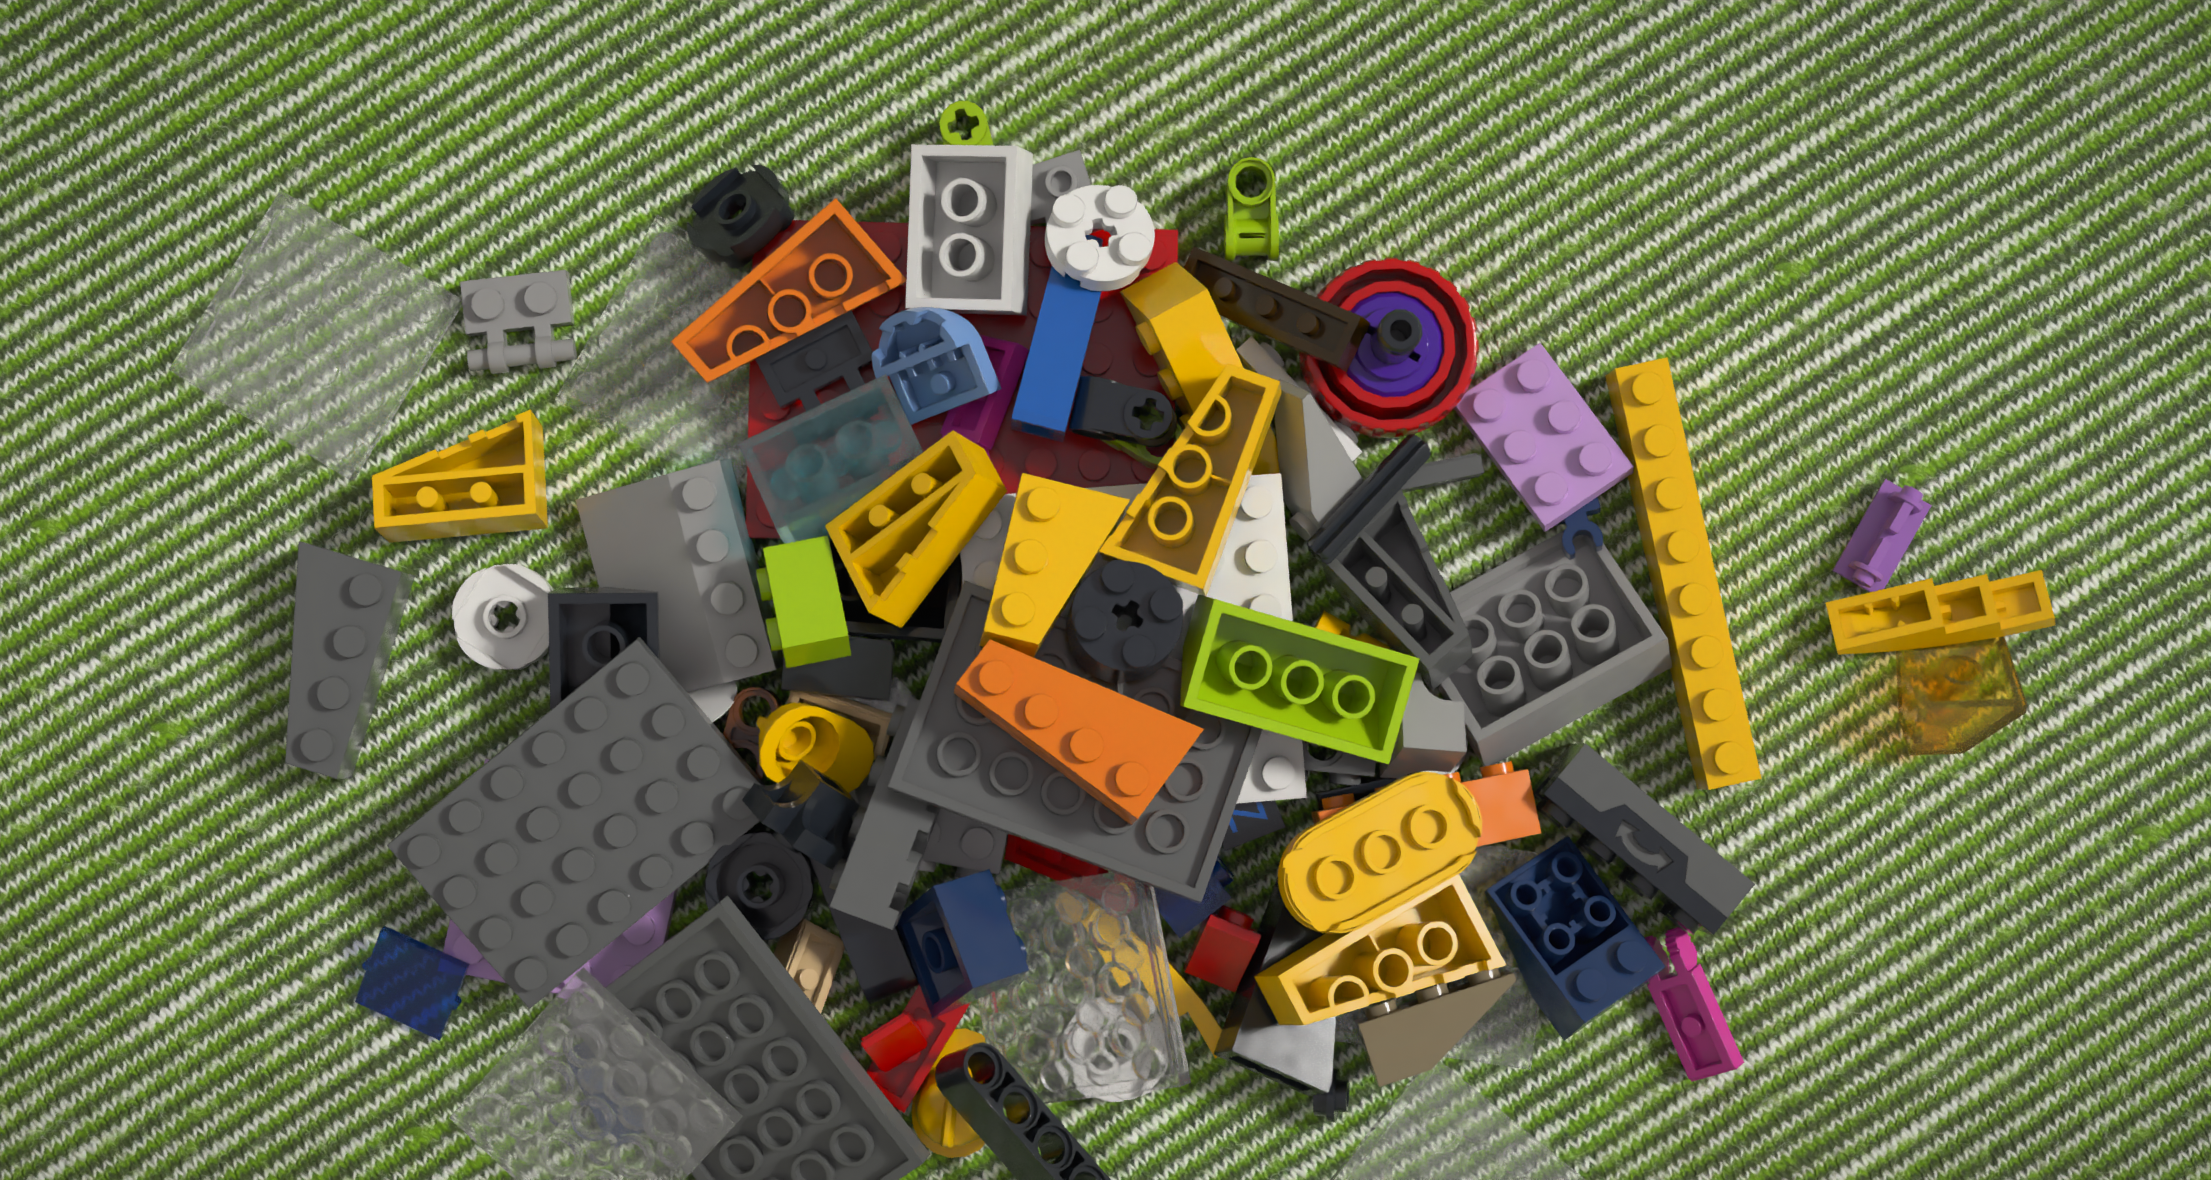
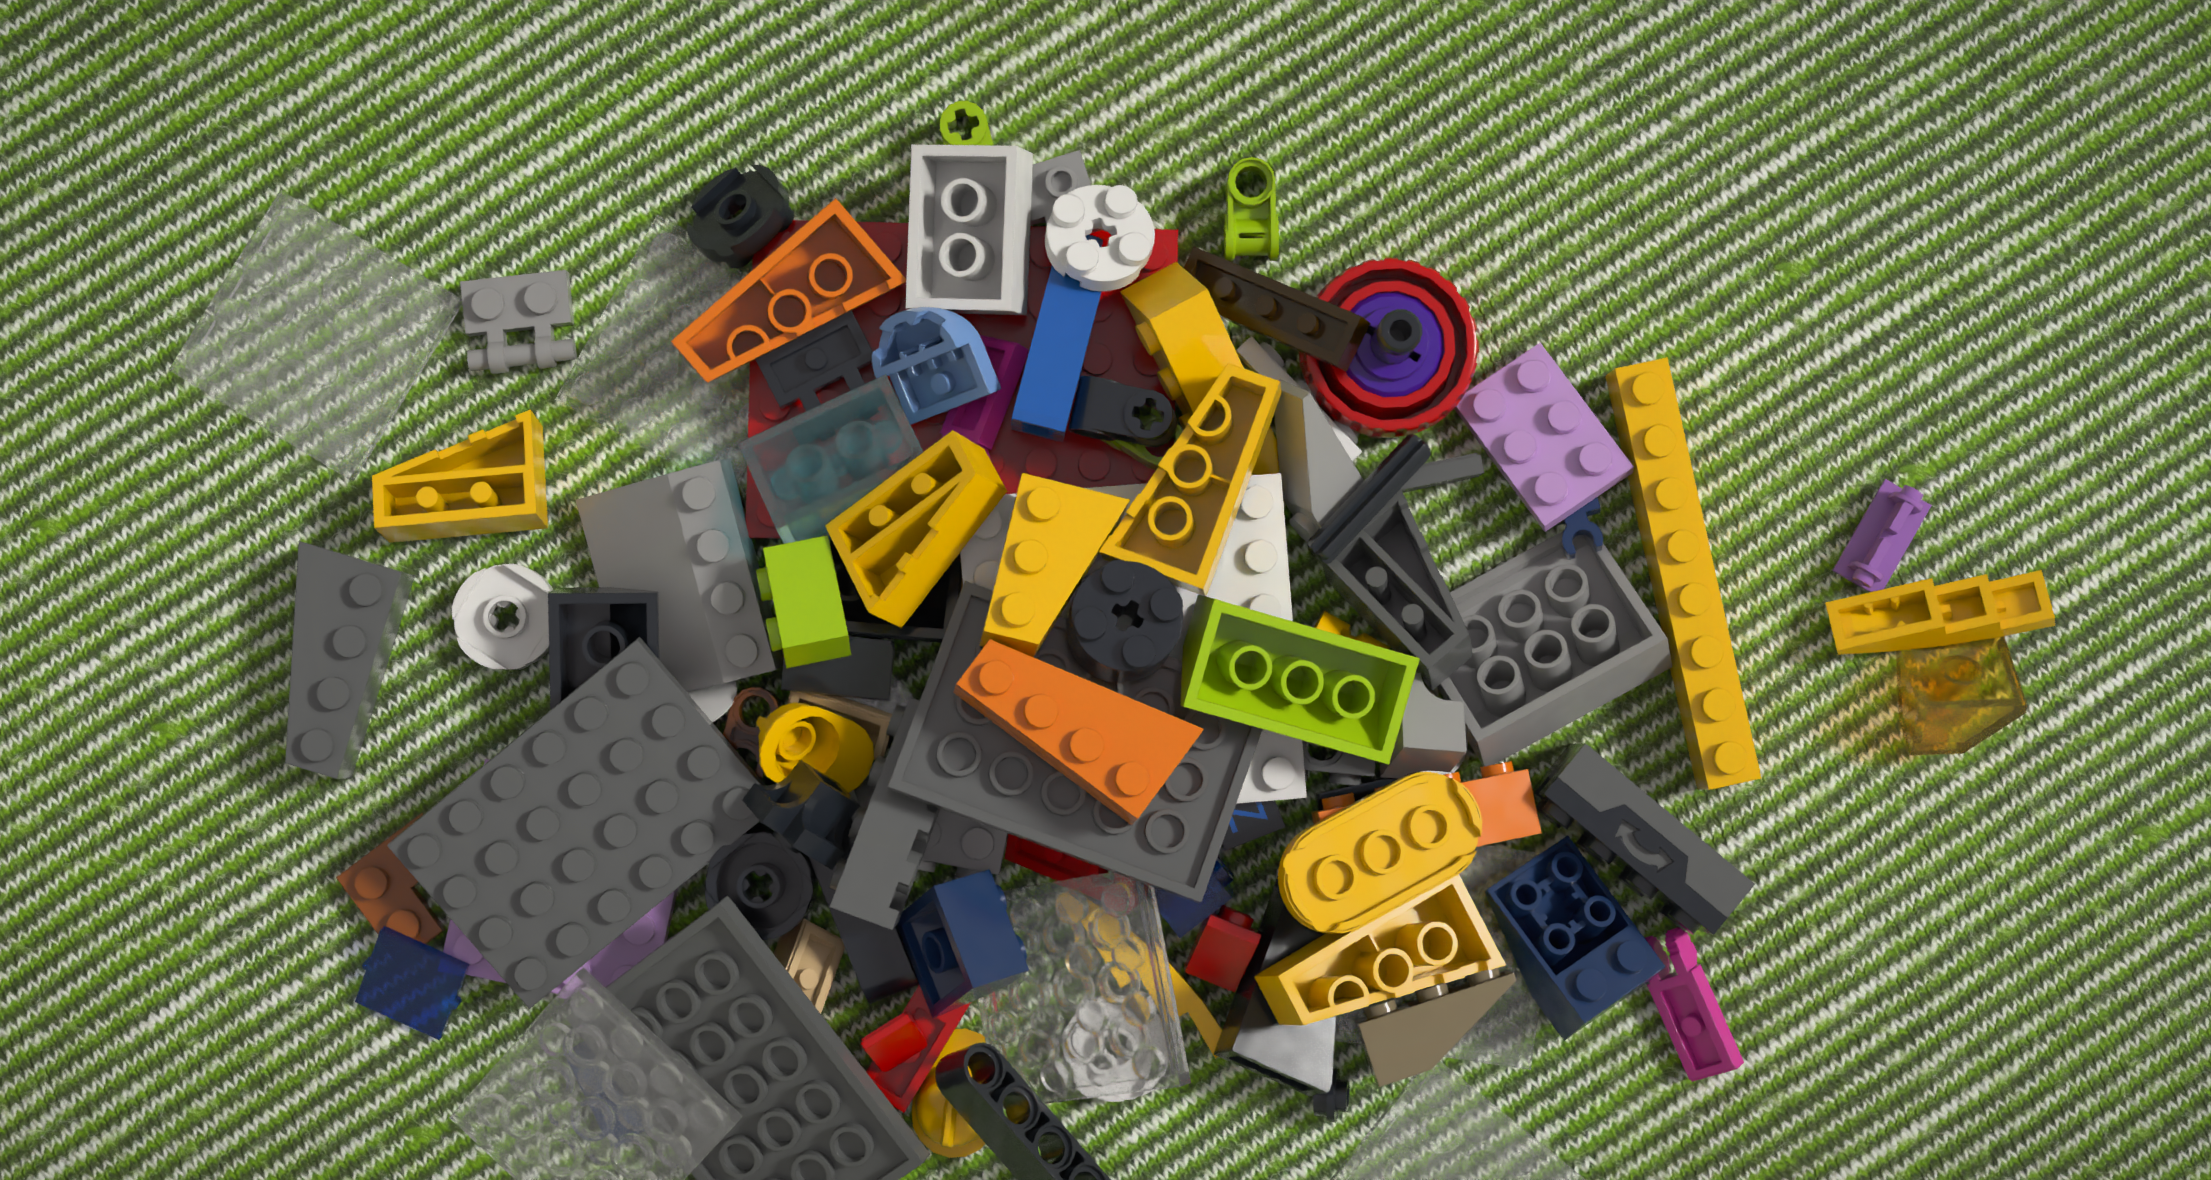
none -> dark orange plate [336,813,447,963]

